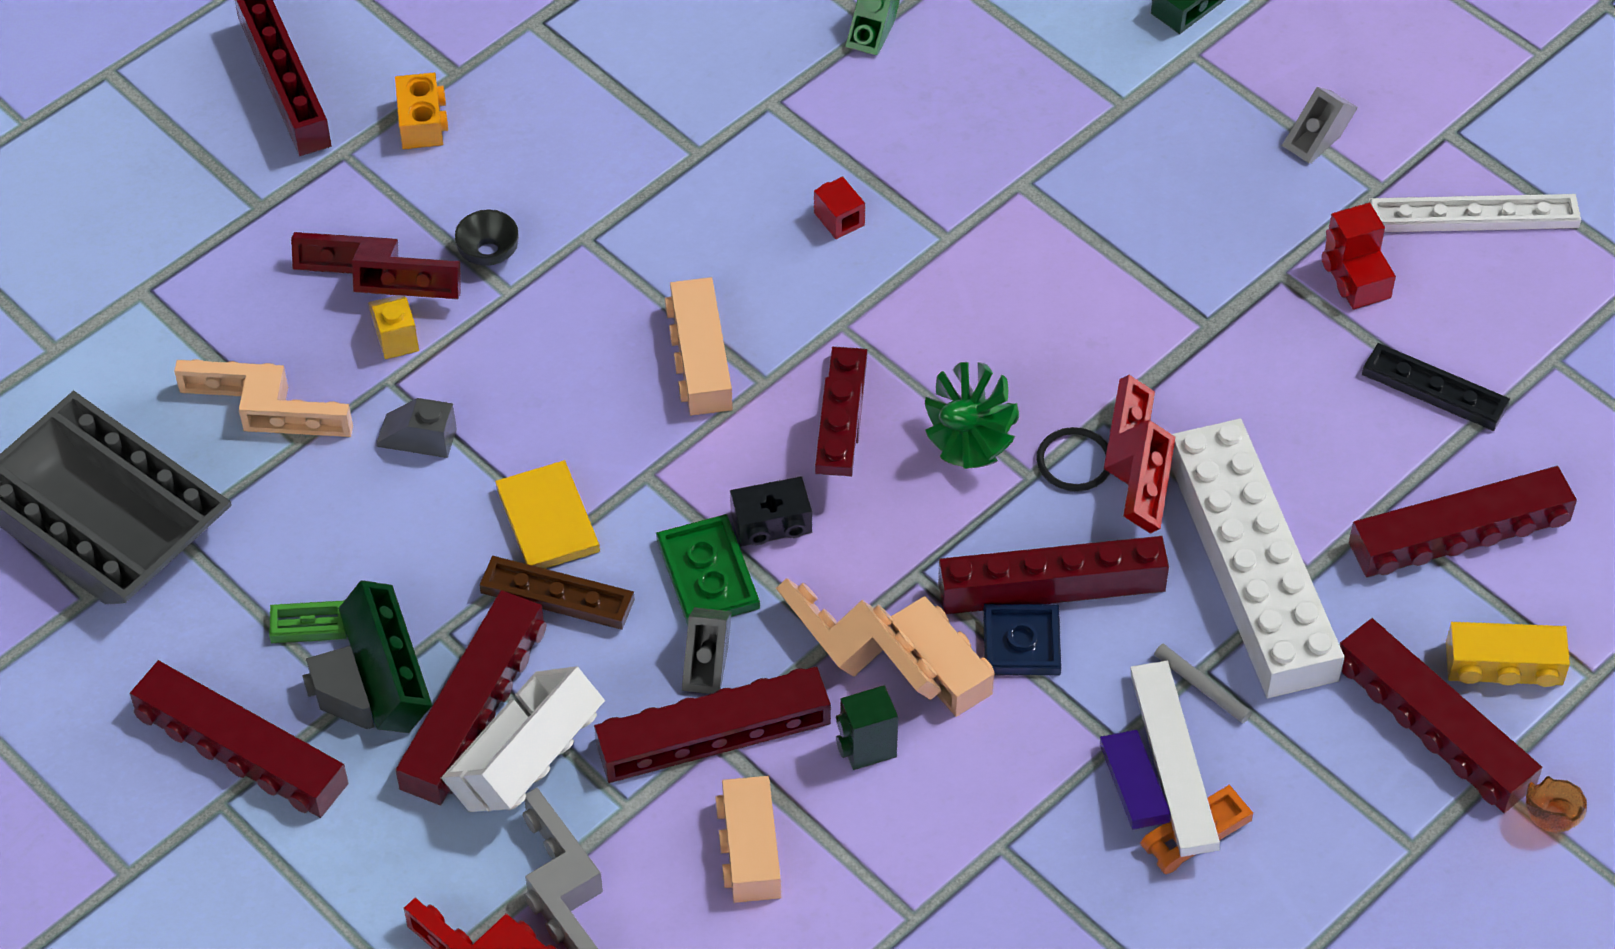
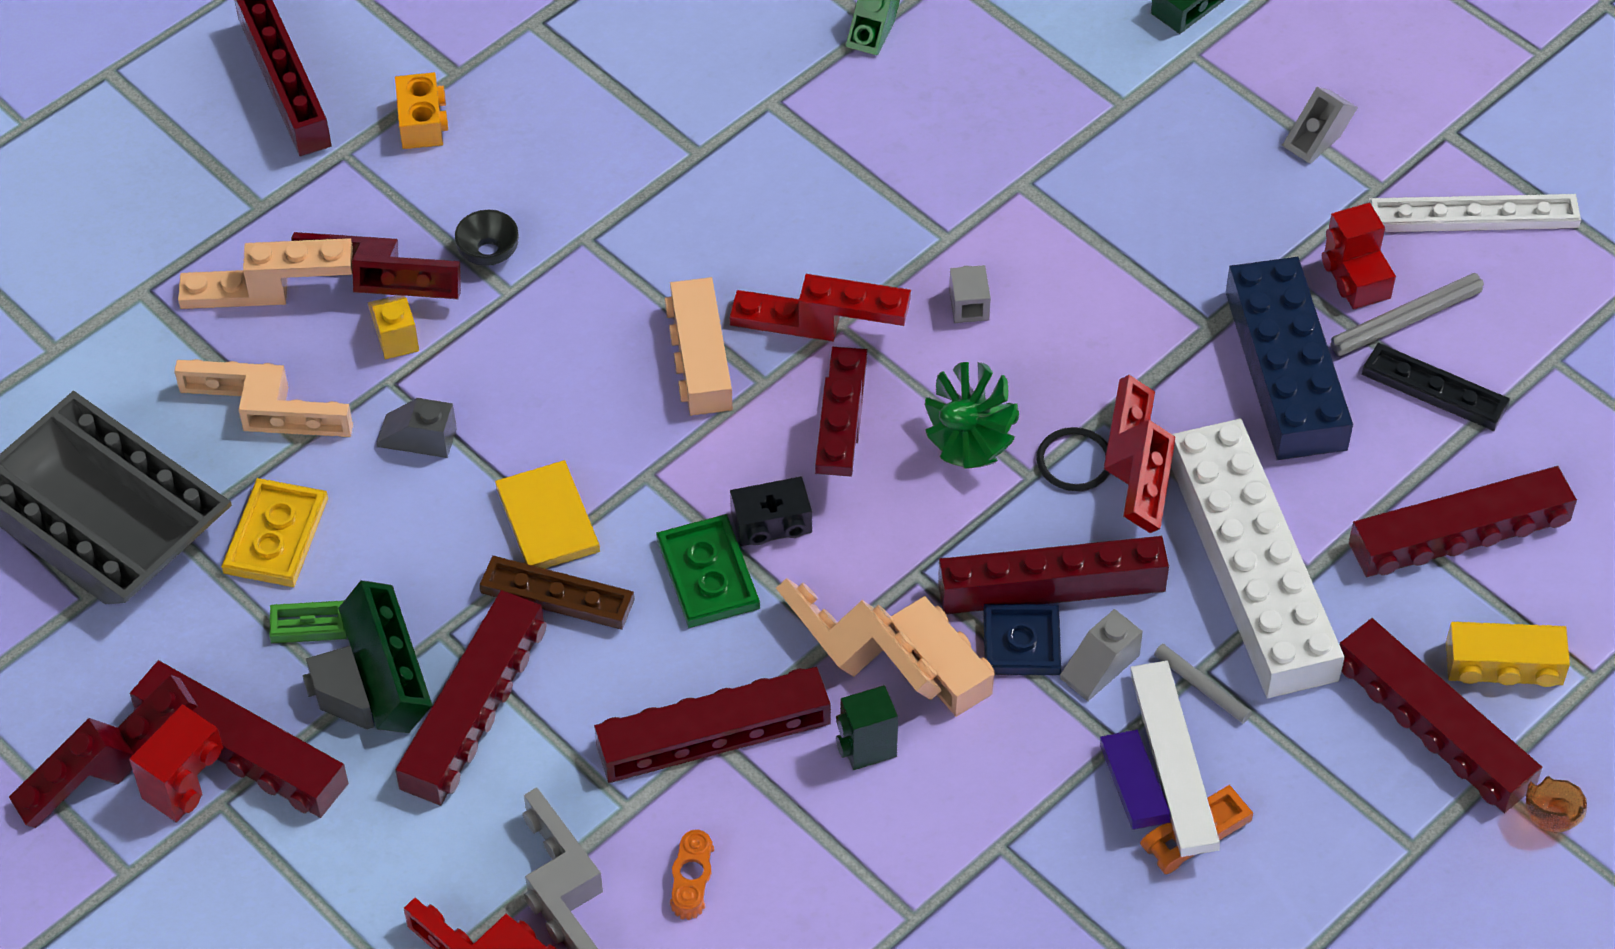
white piece [441,666,605,812] -> none
dark grey slope [682,607,732,694] -> none
light nougat brick [715,776,781,903] -> none
red brick [814,176,865,239] -> none
none -> dark red bracket [9,675,198,828]
none -> red brick [129,704,223,823]
none -> light nougat bracket [178,238,353,309]
none -> yellow tile [221,478,328,587]
none -> orange piece [670,830,714,920]
none -> red bracket [730,274,911,342]
none -> light grey brick [949,265,991,323]
none -> light grey slope [1060,609,1143,701]
none -> dark blue brick [1225,256,1353,460]
none -> light grey axle [1330,273,1484,356]

